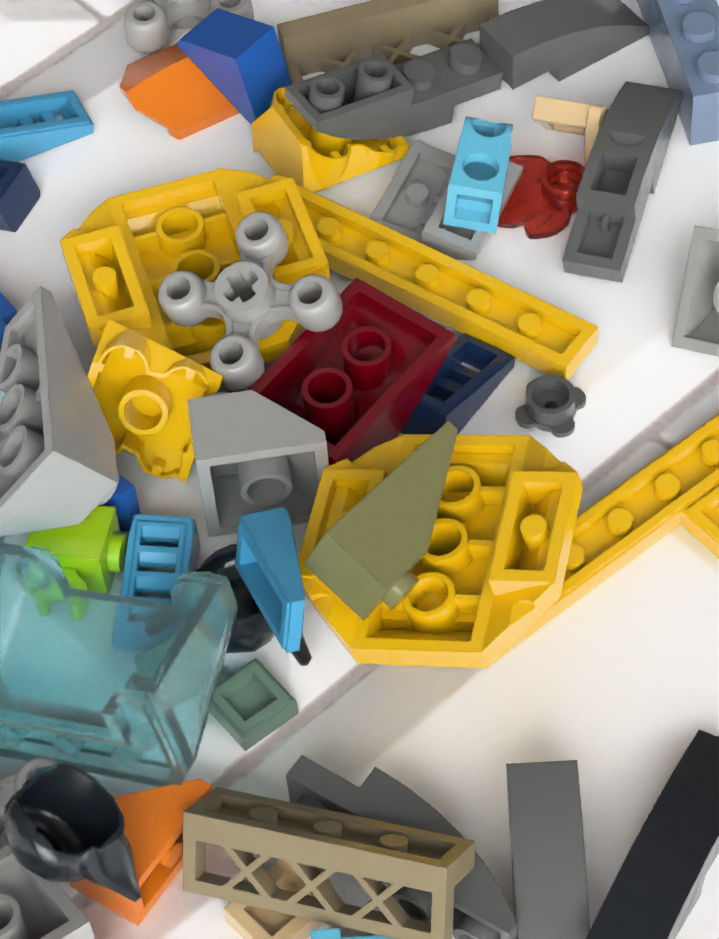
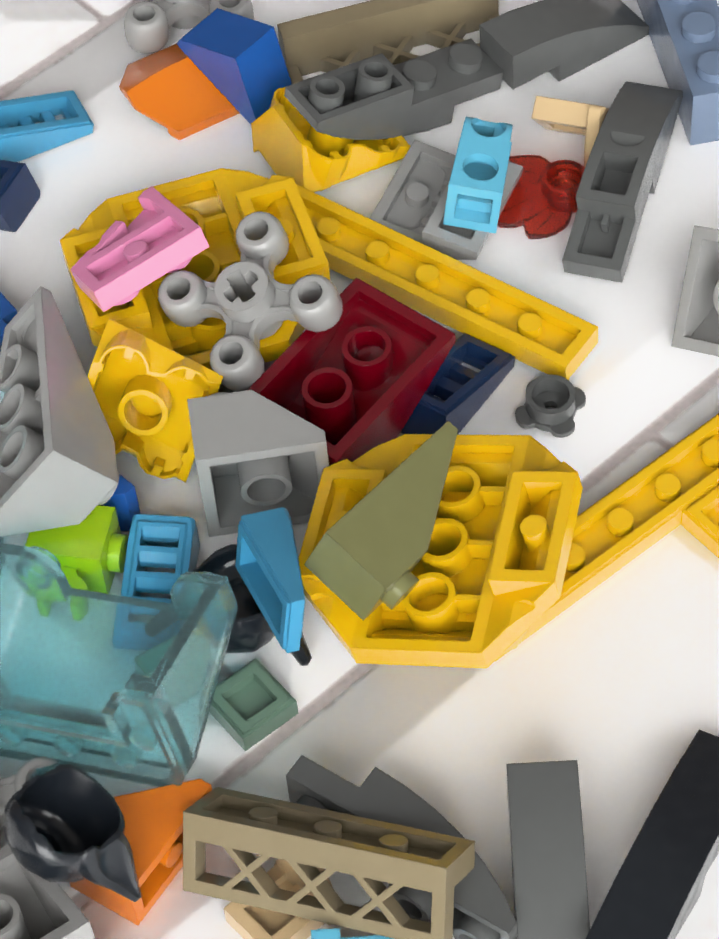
none -> bright pink wing [70,186,209,312]

